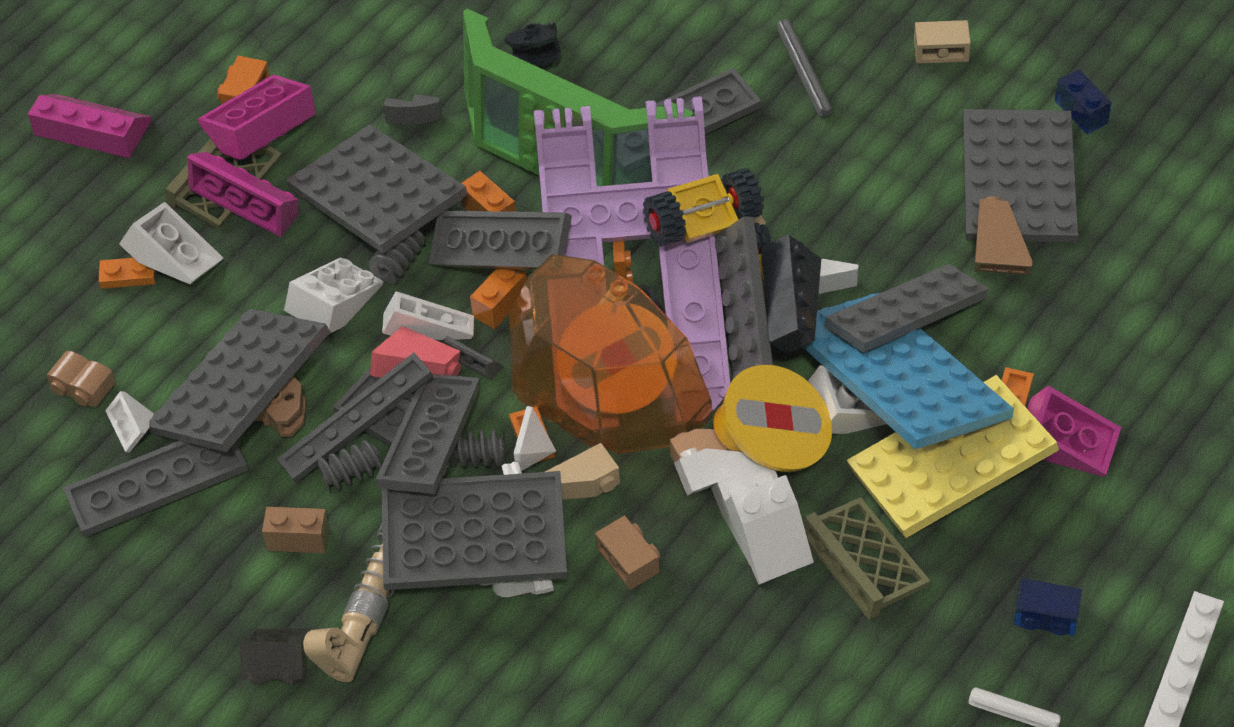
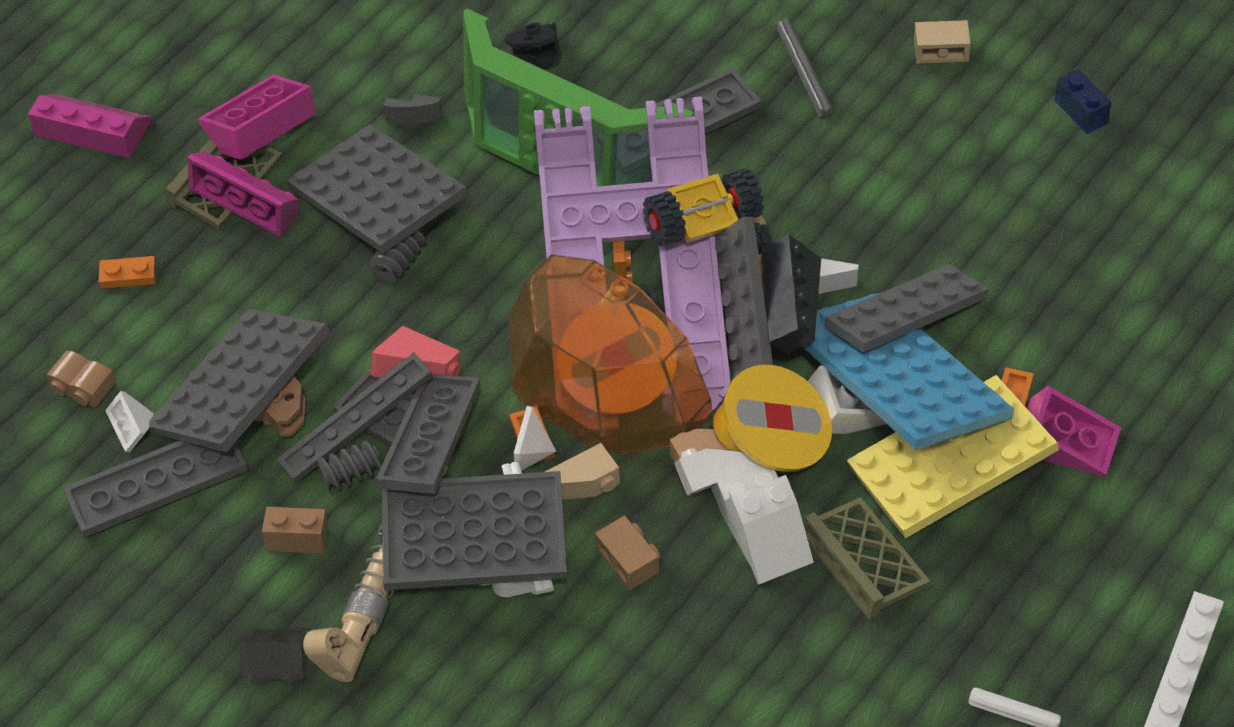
white slope [119,202,224,284] -> none
orange brick [217,56,270,105] -> none
white slope [284,258,384,334] -> none
white slope [382,292,474,340] -> none
dark grey plate [429,211,572,271] -> none
dark grey slope [444,336,503,380] -> none
dark grey piece [449,430,505,467] -> none
orange brick [461,171,516,212] -> none
orange brick [470,269,529,330] -> none
dark grey plate [963,109,1078,242] -> none
medium nougat slope [974,196,1032,275] -> none
clear blue brick [1014,578,1083,636] -> none

